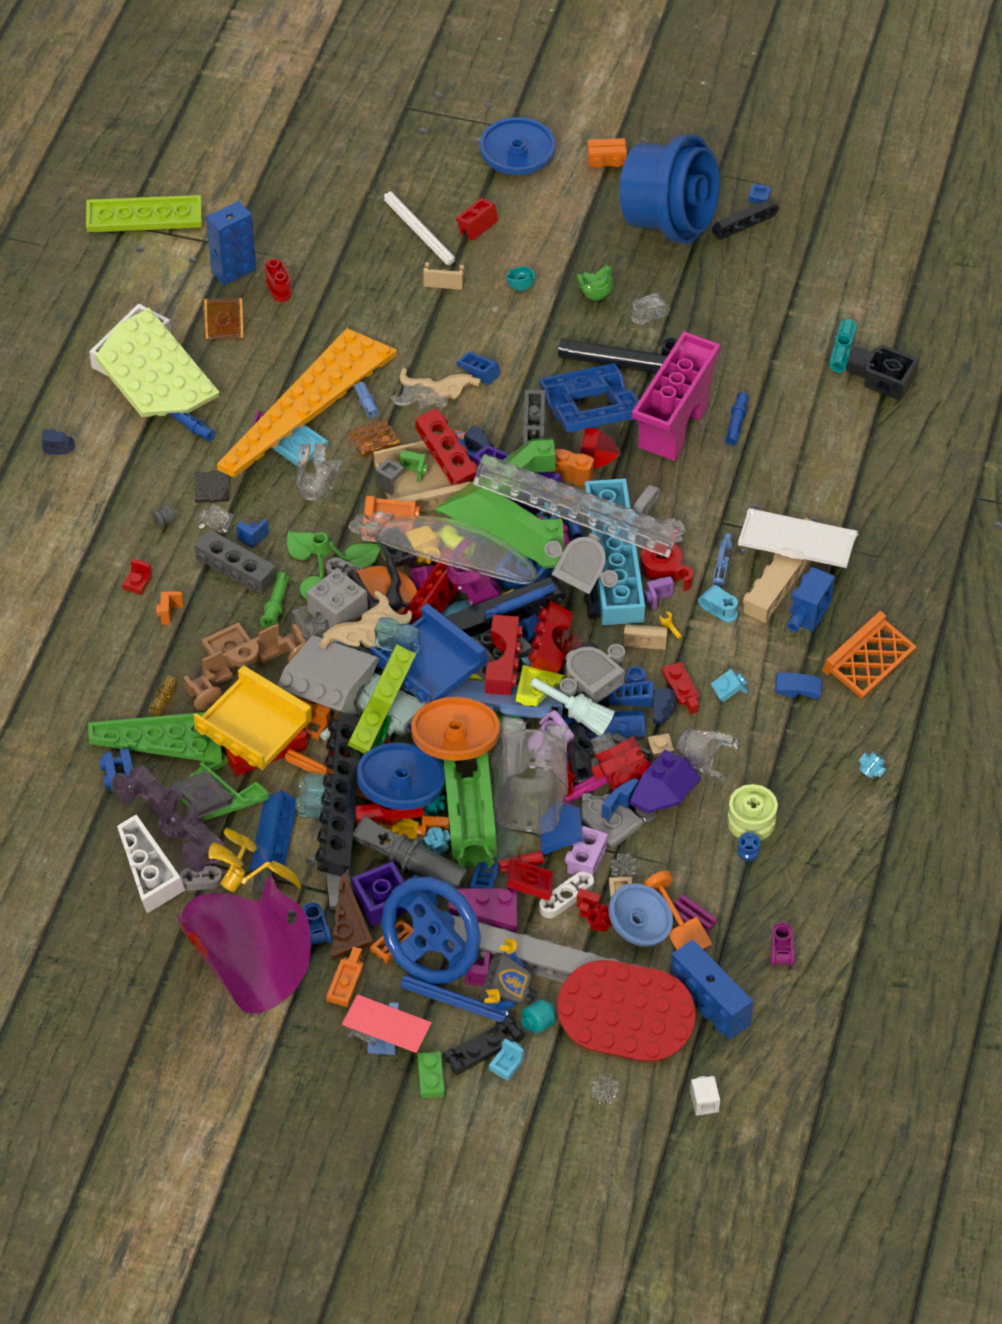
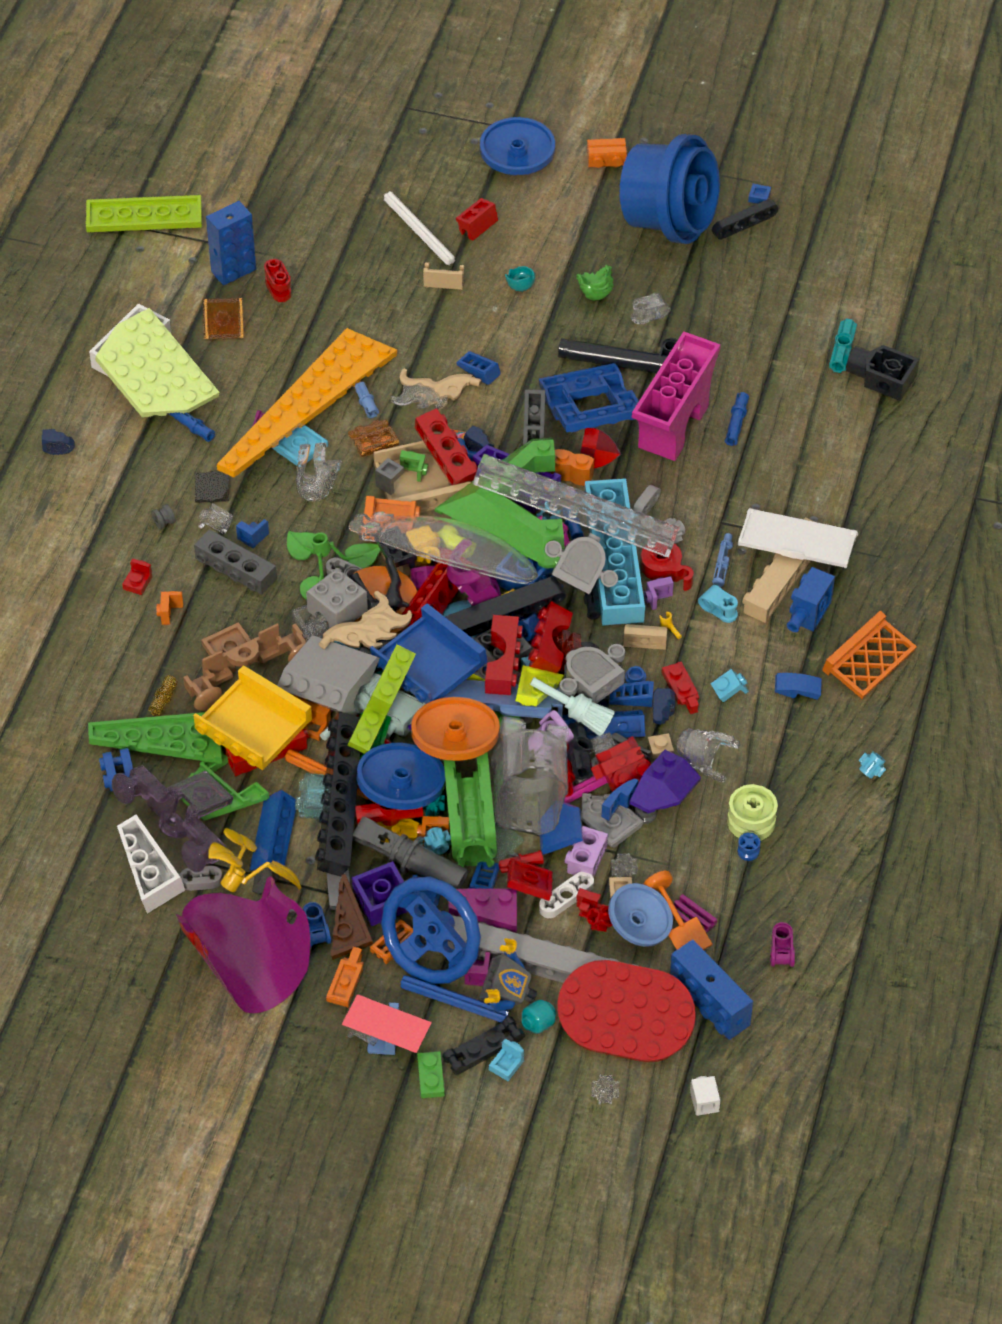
bright green pin [260,572,290,628] -> none
clear light blue brick [374,617,421,656] -> none
blue piece [484,583,556,620] -> none

